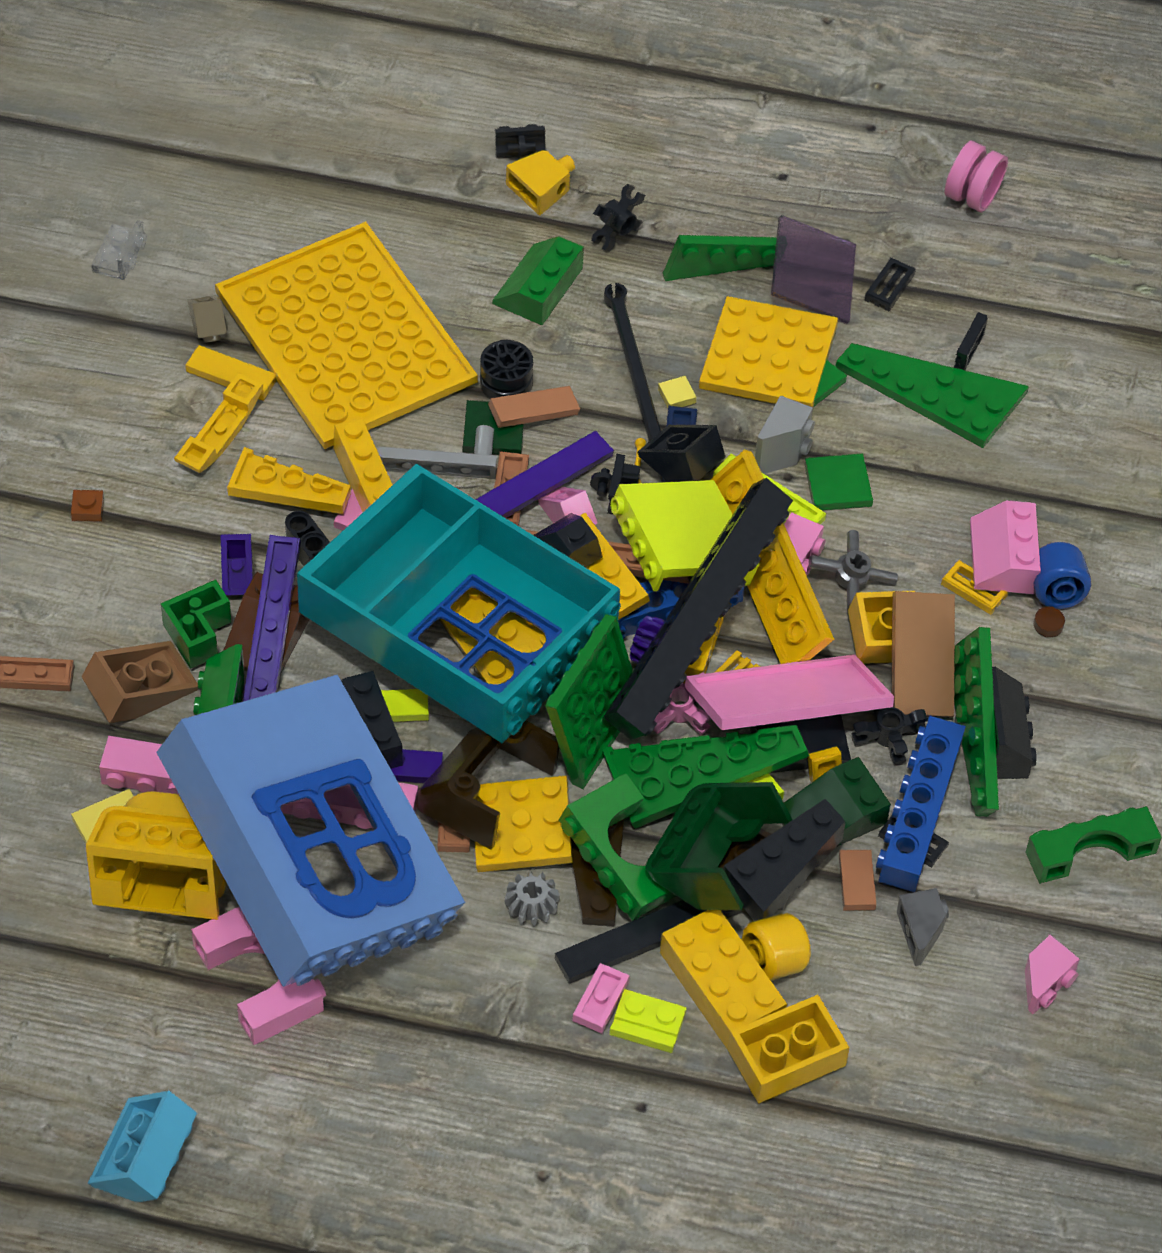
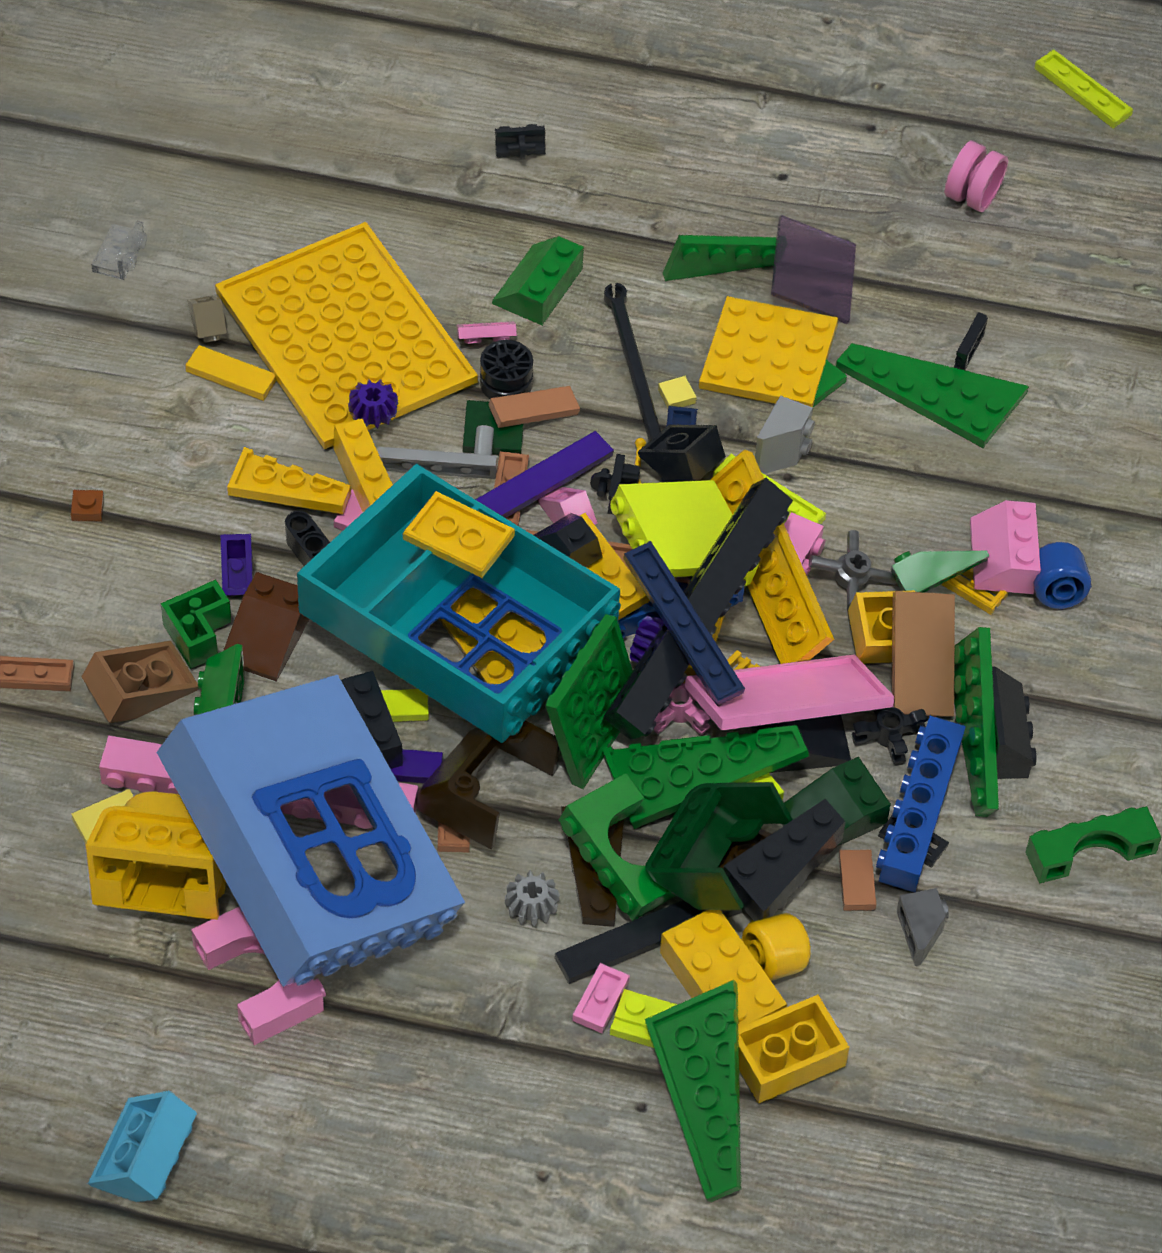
yellow slope [174,372,263,473] -> none
dark purple tile [243,535,301,702] -> none
yellow plate [475,775,573,872] -> none
yellow torso [506,150,575,216] -> none
black pin [591,184,645,251] -> none
green tile [804,453,873,510] -> none
yellow tile [808,746,842,782] -> none
black tile [864,258,916,312] -> none
bright pink slope [1025,935,1080,1014] -> none
reddish brown tile [1033,607,1065,637] -> none
none -> dark purple gear [348,379,398,429]
none -> yellow tile [403,491,515,578]
none -> bright pink plate [457,321,517,343]
none -> dark blue tile [623,541,745,706]
none -> green wing [645,980,741,1202]
none -> slope [890,550,990,593]
none -> neon yellow tile [1034,49,1133,129]

